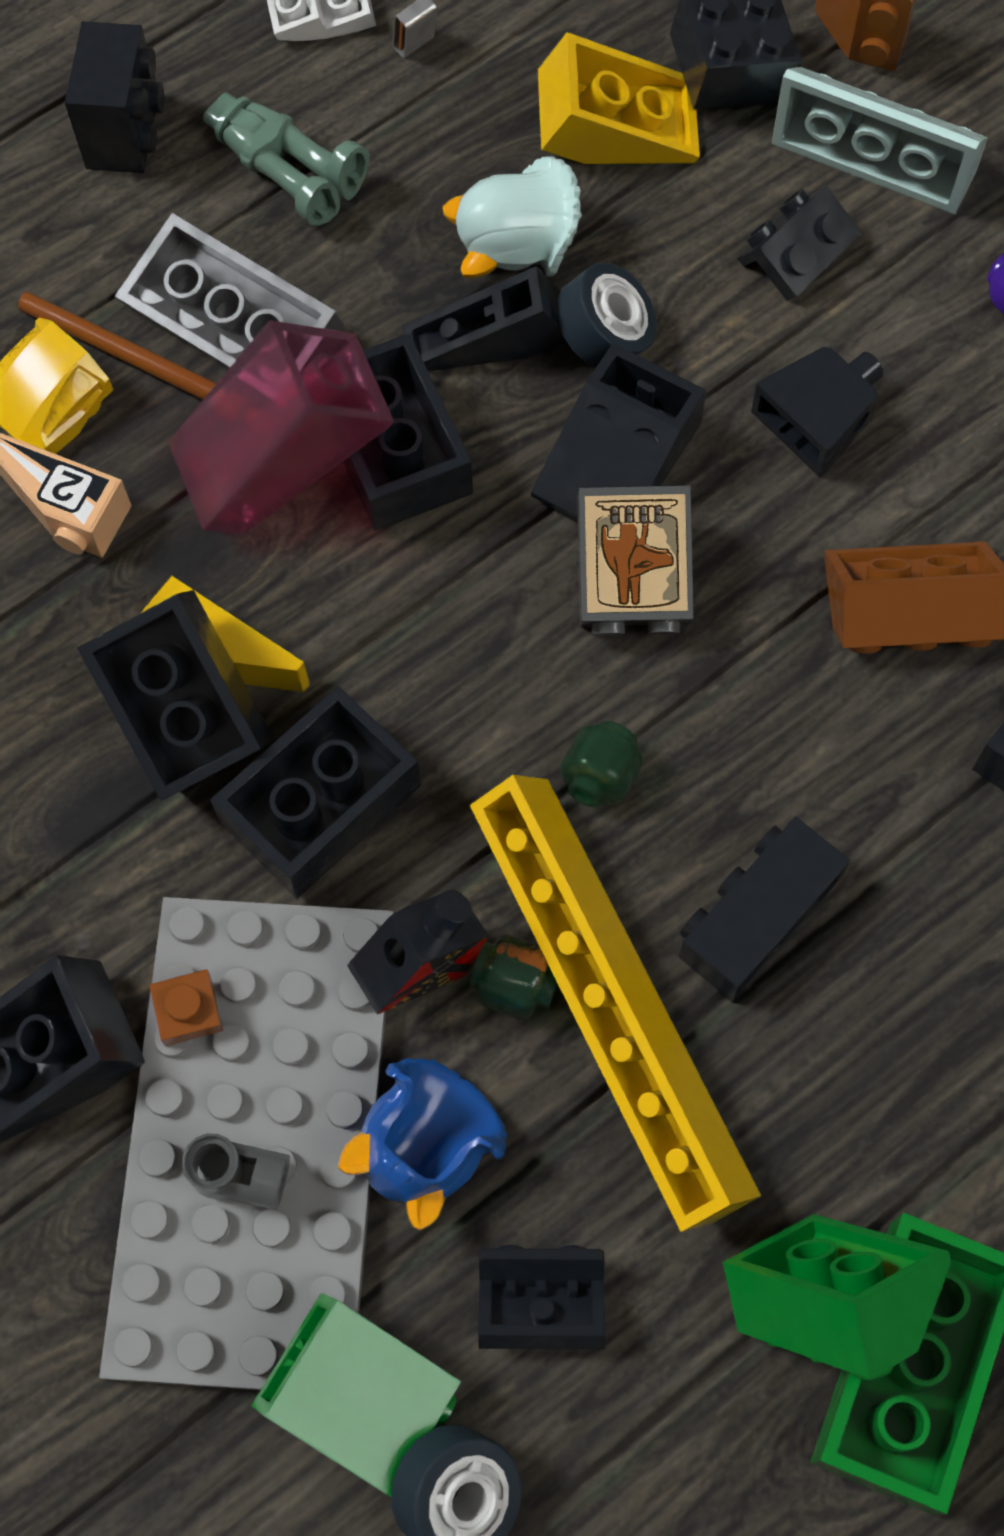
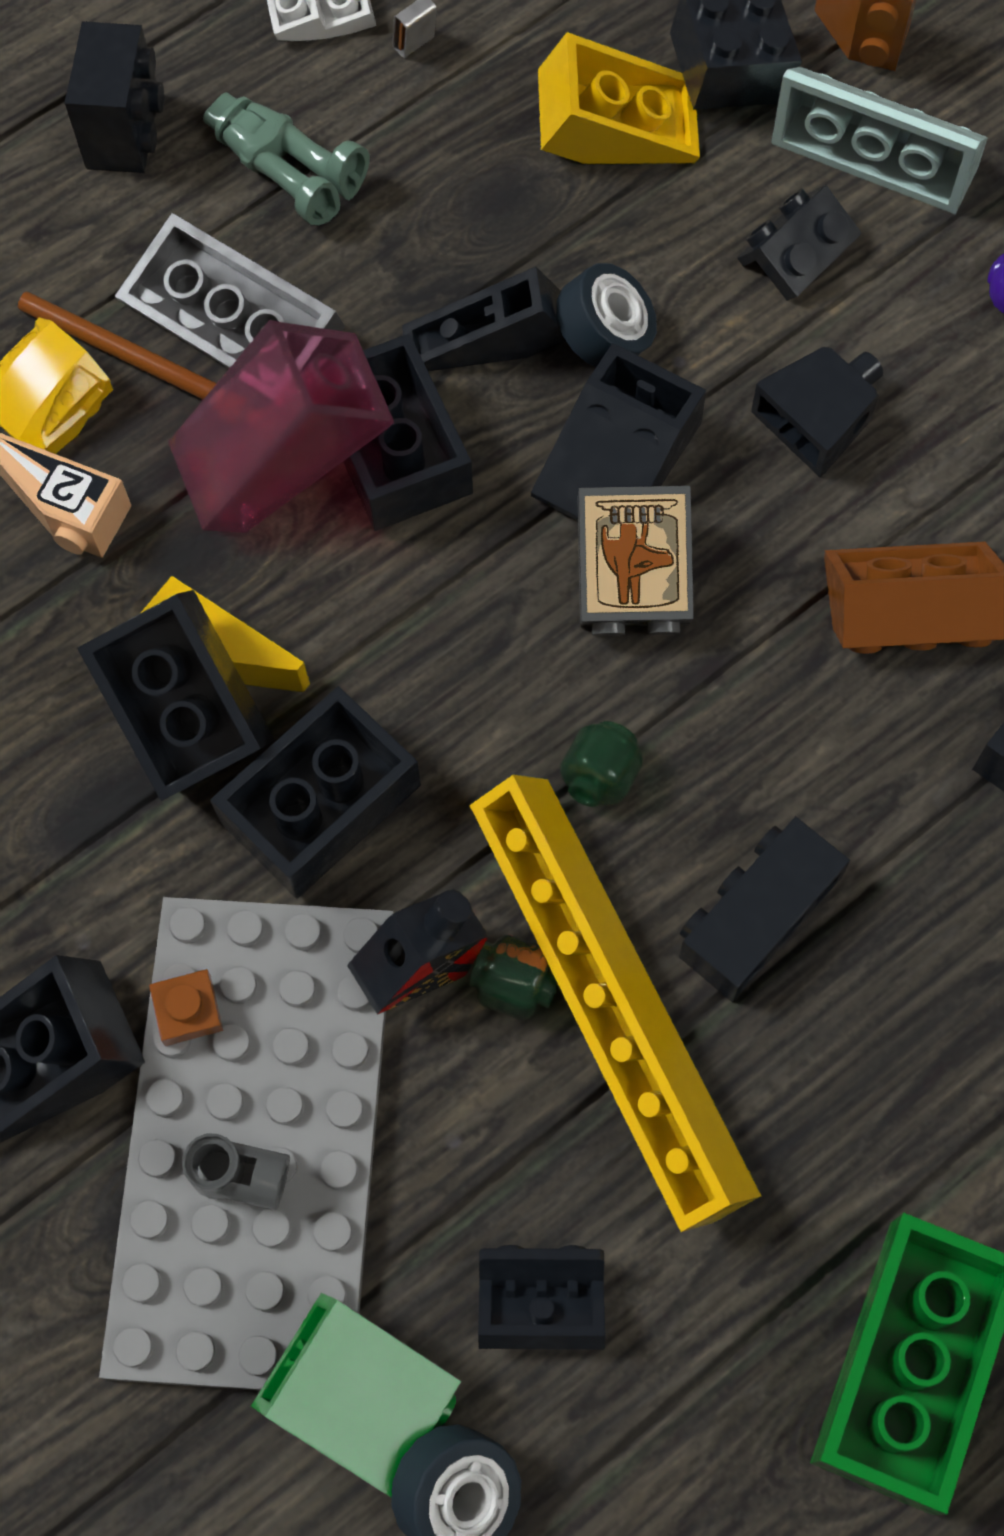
blue hair [337,1058,507,1231] -> none
light aqua hair [442,156,582,278] -> none
green slope [723,1214,951,1380] -> none

